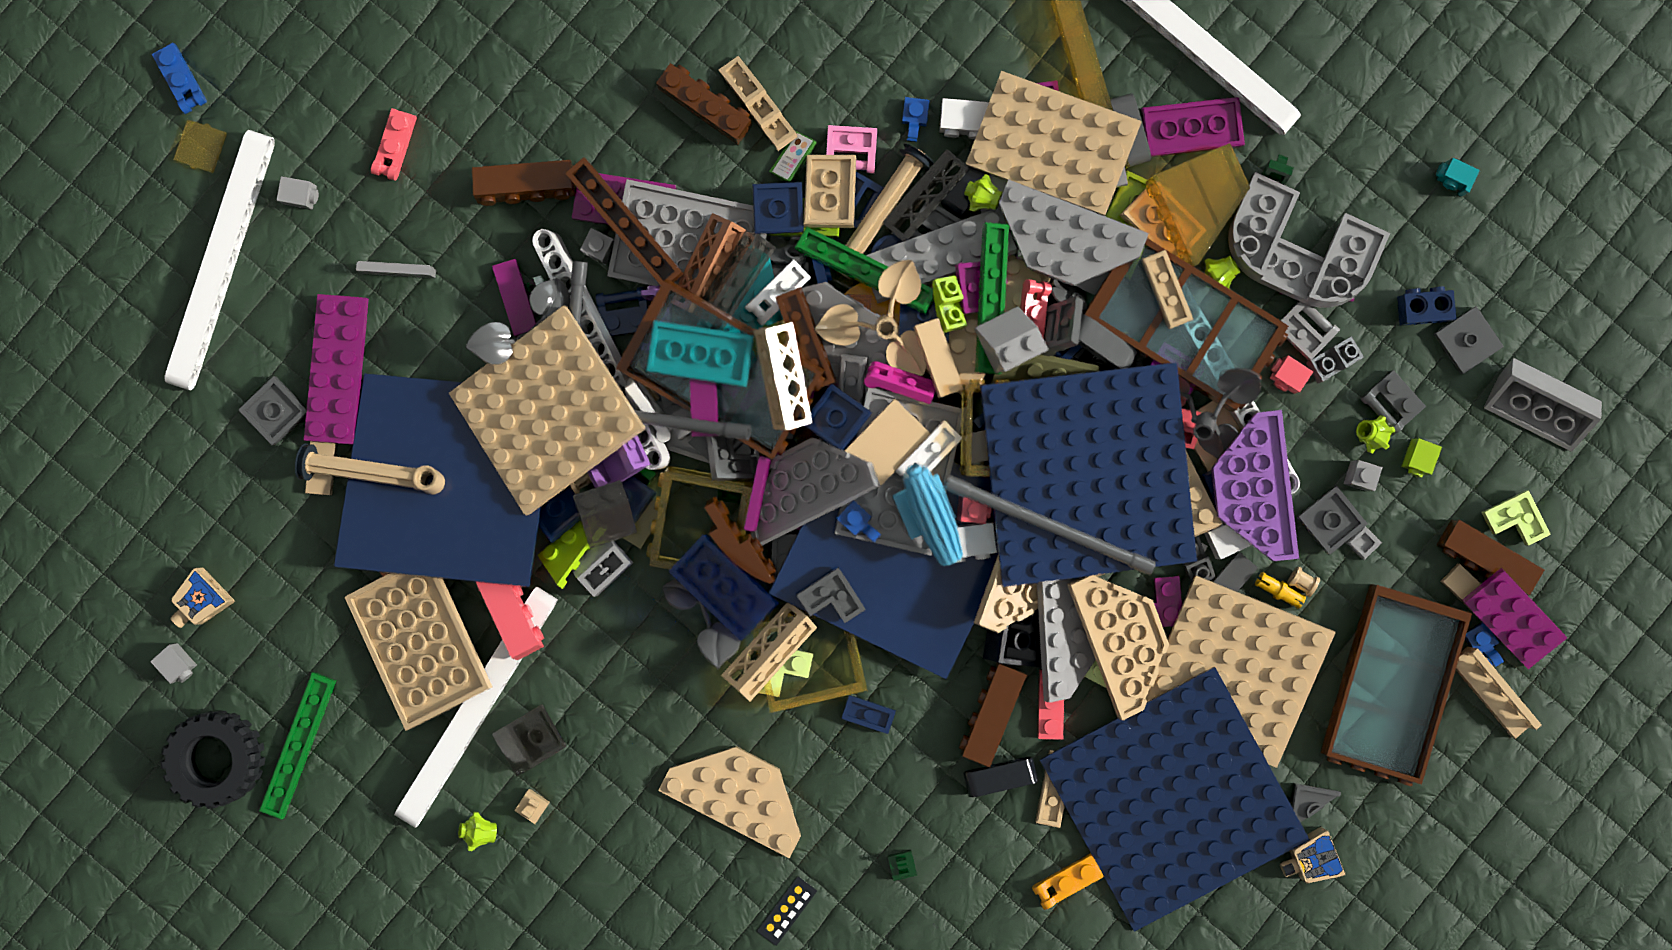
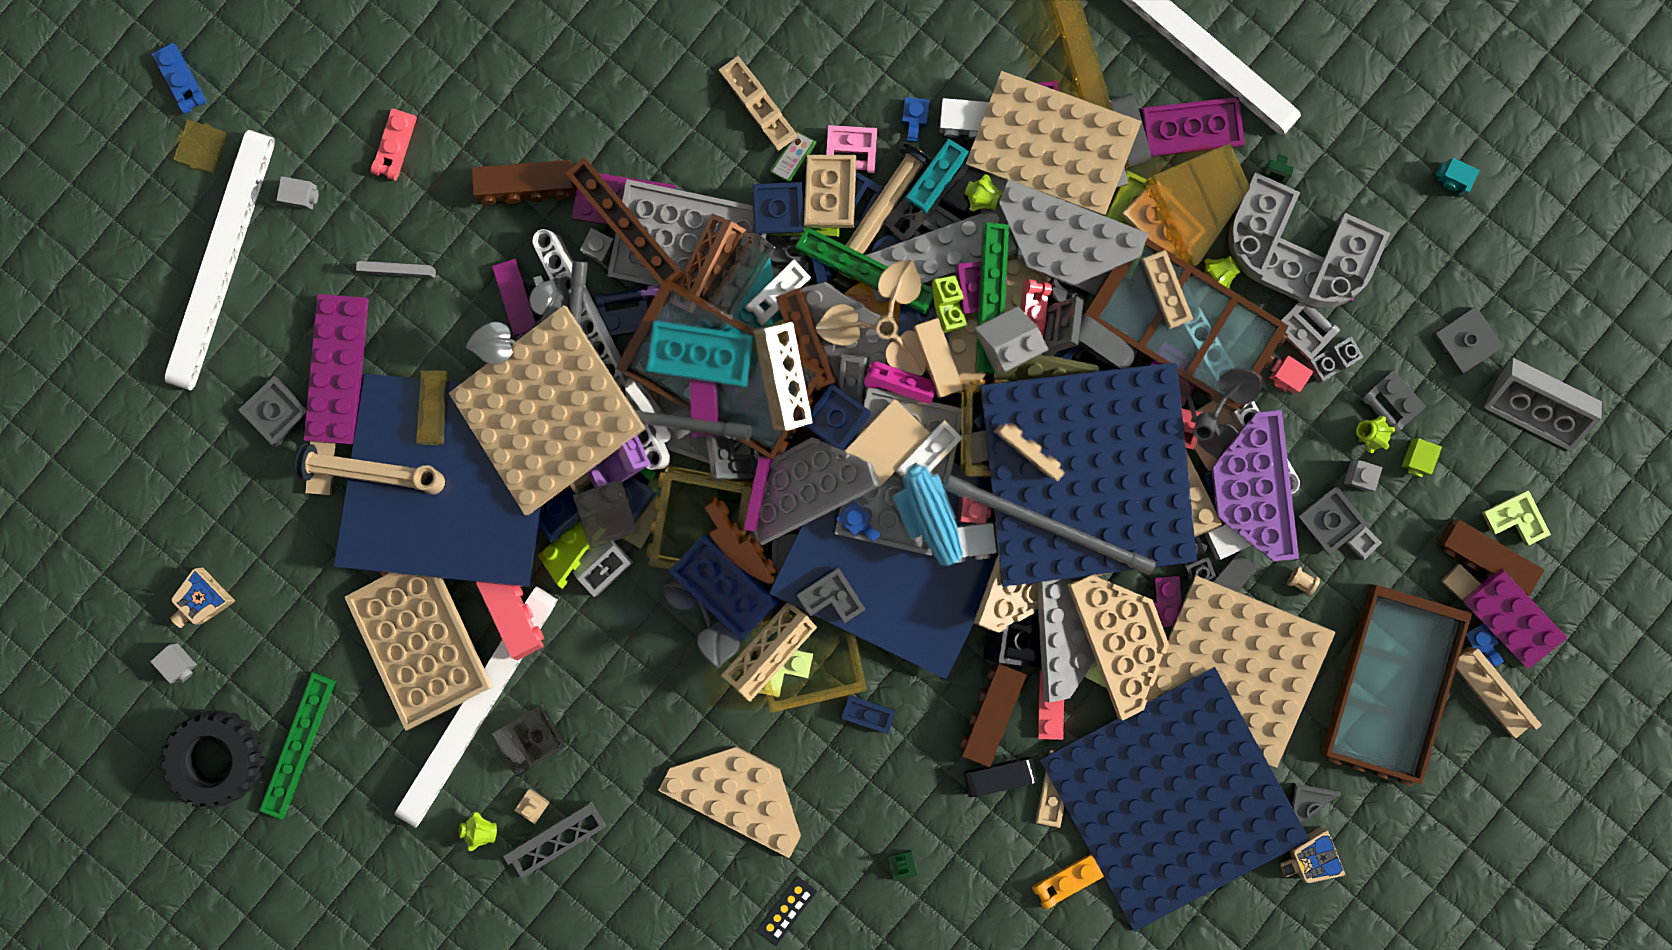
reddish brown brick [656,63,752,145] -> none
yellow pin [1255,572,1306,609] -> none
dark blue brick [1397,287,1456,326] -> none
none -> clear yellow plate [416,371,448,445]
none -> dark grey fence [503,801,606,879]
none -> teal tile [905,138,969,213]
none -> tan plate [994,424,1064,481]

